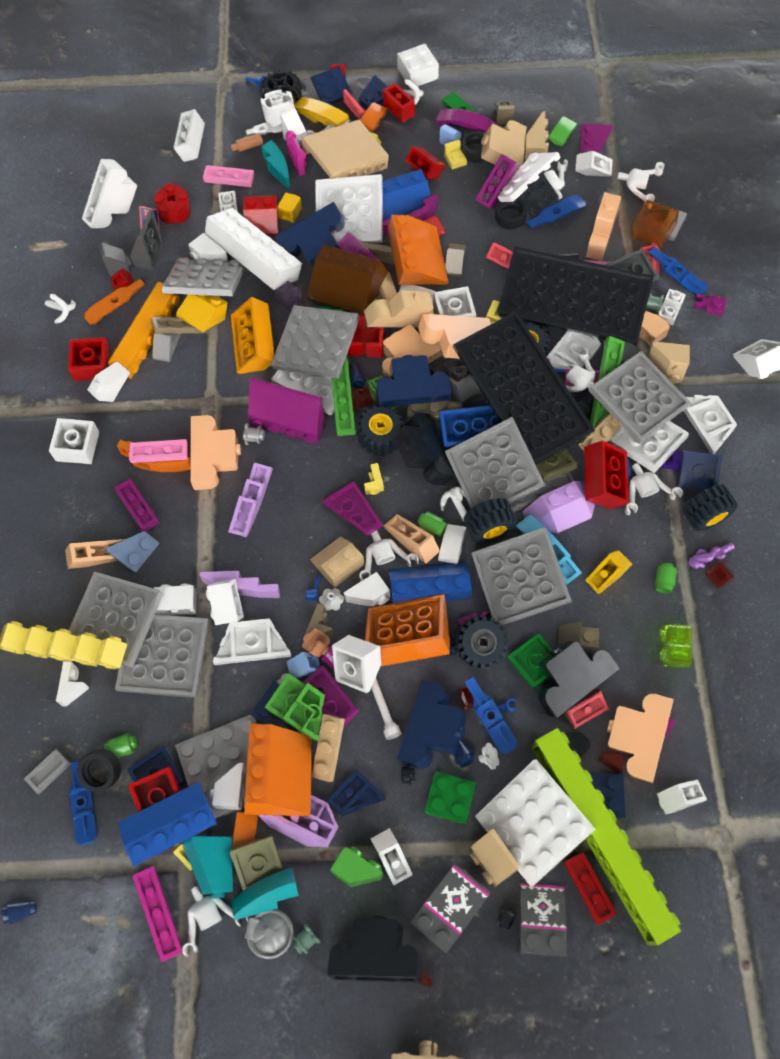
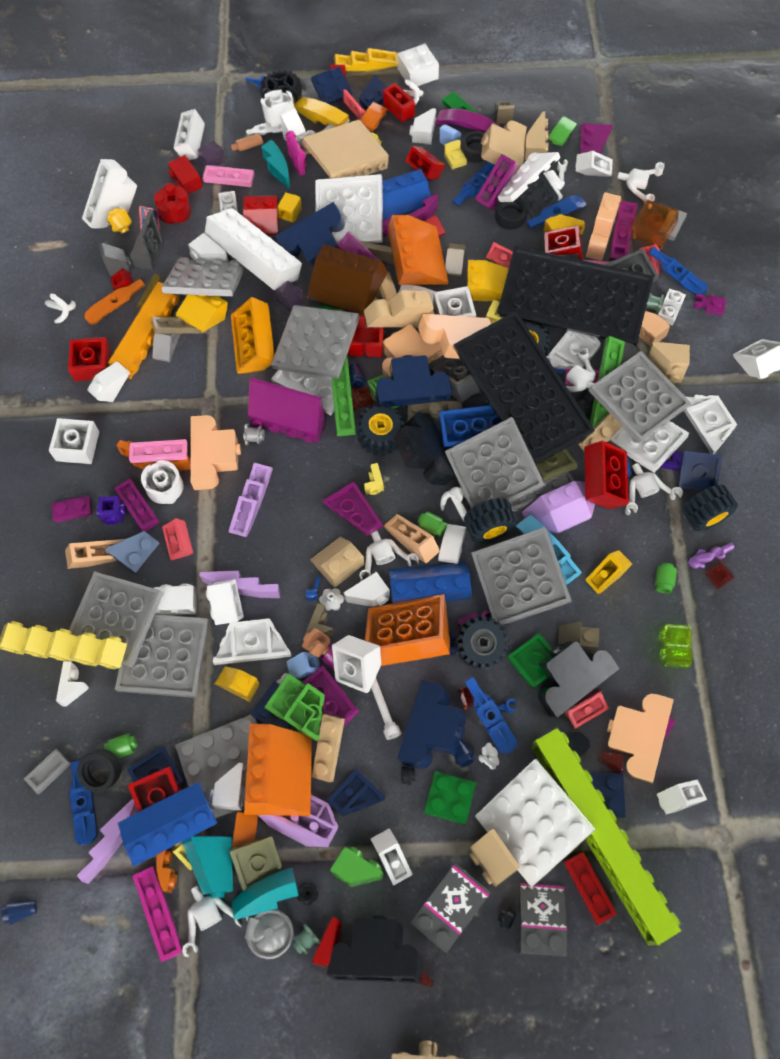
none -> magenta plate [51,495,93,523]
none -> lavender slope [77,799,138,884]
none -> dark purple brick [96,496,126,525]
none -> yellow head [106,207,132,234]
none -> clear yellow tile [136,274,160,310]
none -> white brick [141,460,183,504]
none -> orange slope [156,848,177,893]
none -> coral slope [162,518,193,560]
none -> red brick [168,155,203,195]
none -> clear purple brick [197,141,225,167]
none -> yellow slope [215,666,260,702]
none -> black plate [297,883,319,905]
none -> red slope [312,917,342,967]
none -> yellow slope [334,48,397,71]
none -> white slope [410,108,436,144]
none -> blue piece [452,161,495,206]
none -> yellow slope [467,260,509,301]
none -> yellow slope [544,214,585,235]
none -> red brick [544,226,583,260]
none -> magenta slope [609,201,638,260]

